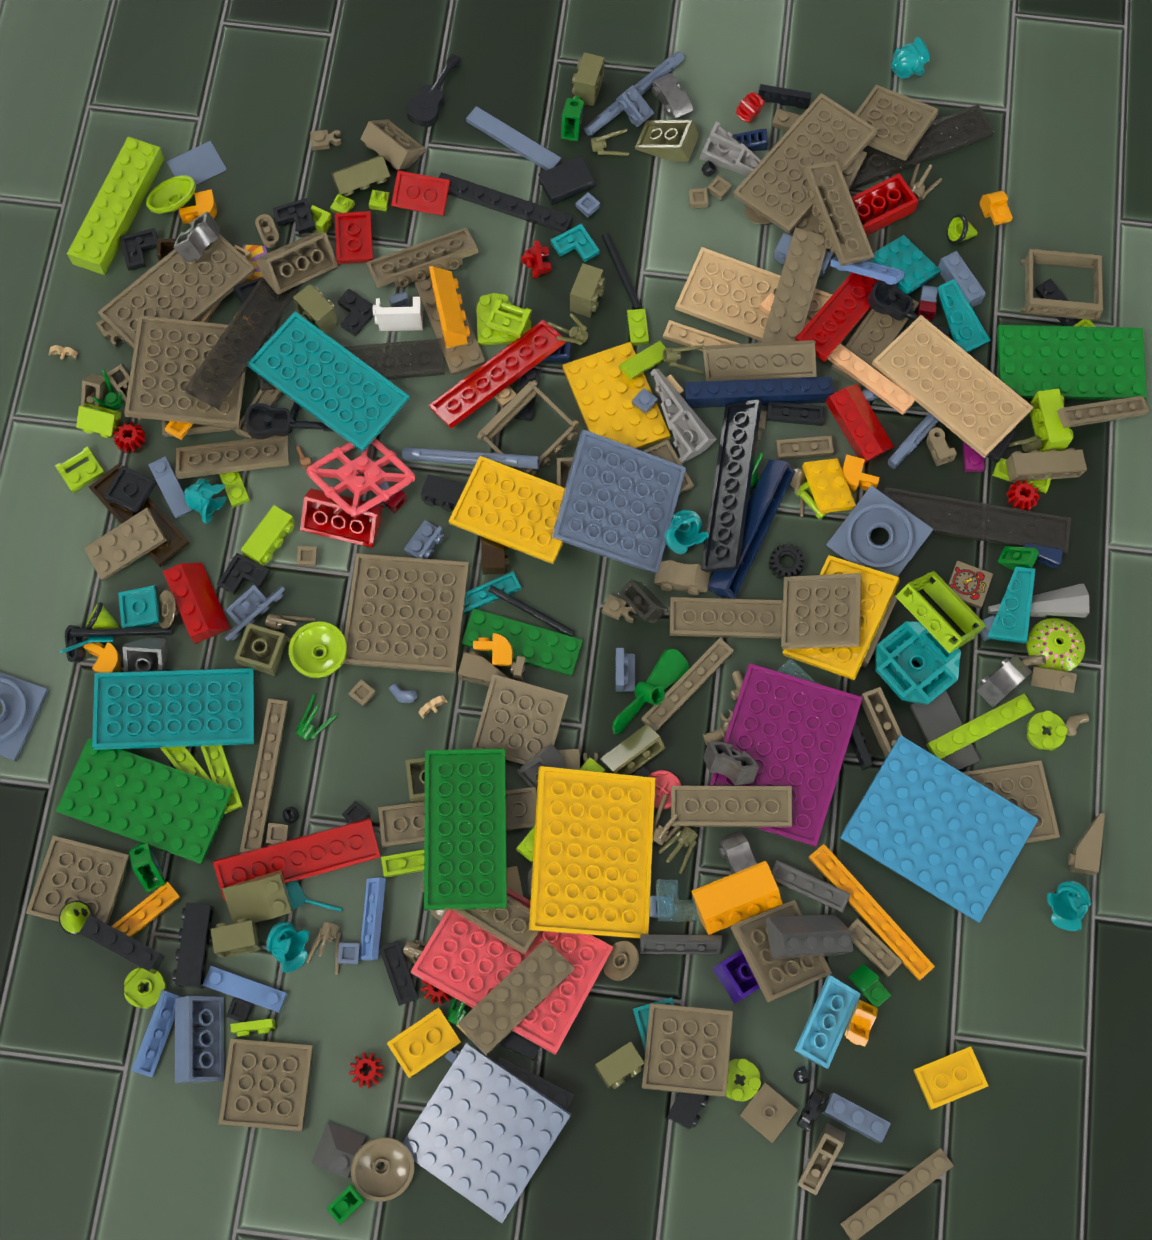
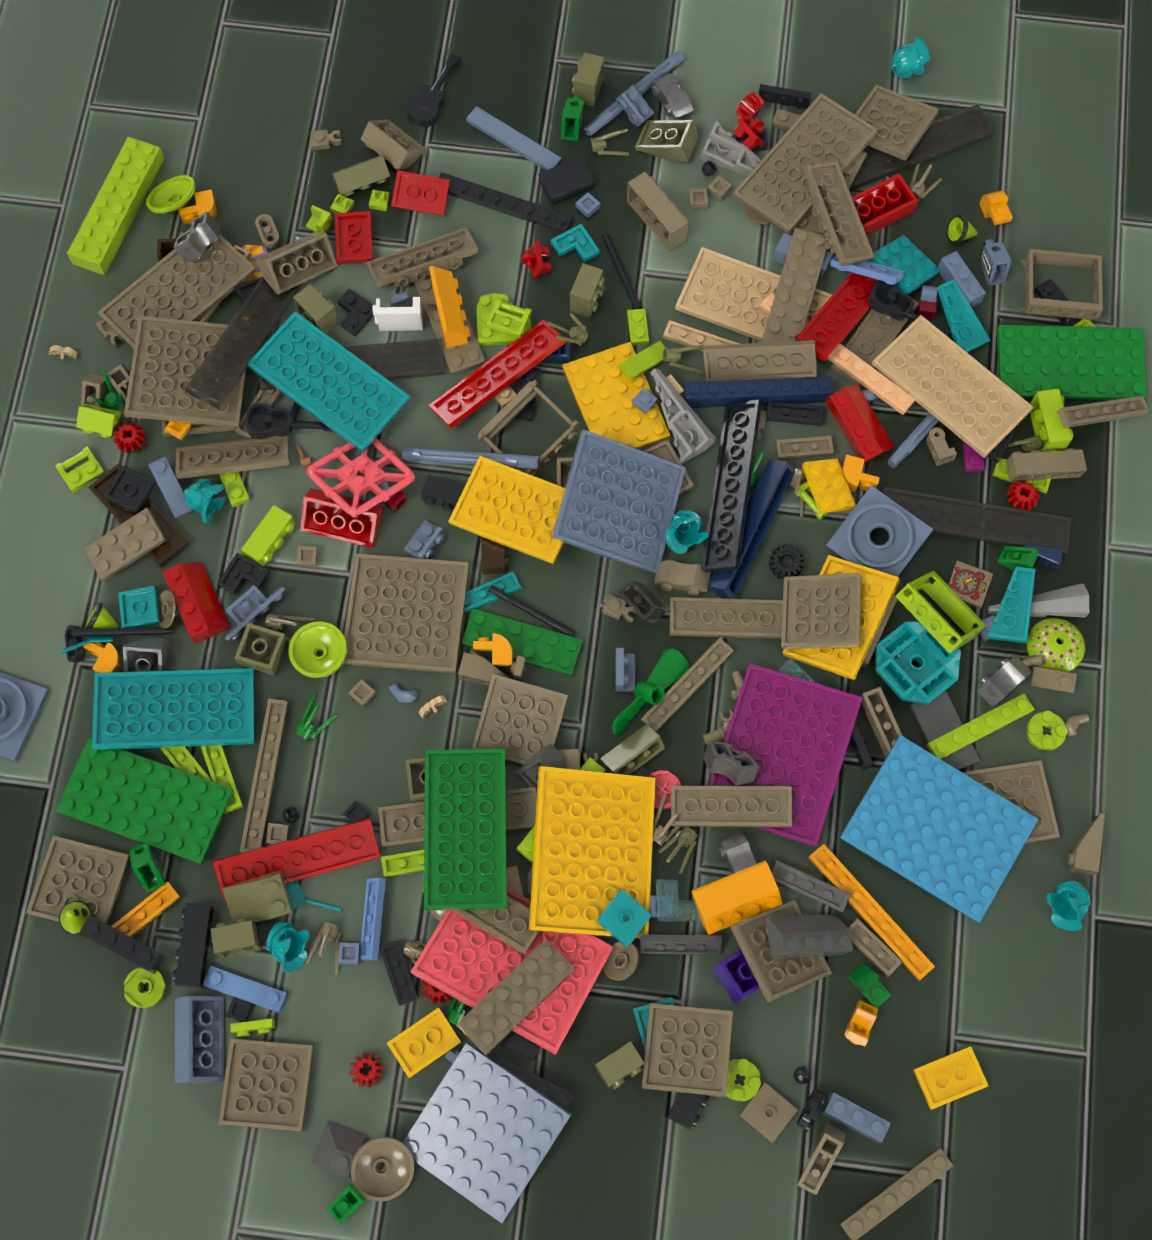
black plate [120,228,158,271] -> none
medium blue plate [131,990,181,1077] -> none
sand blue sticker [167,141,227,185] -> none
black plate [273,198,316,235] -> none
medium azure slope [795,975,861,1069] -> none
none -> teal plate [596,889,652,947]
none -> dark tan brick [627,172,689,252]
none -> red hips [733,117,765,151]
none -> sand blue torso [981,239,1011,286]

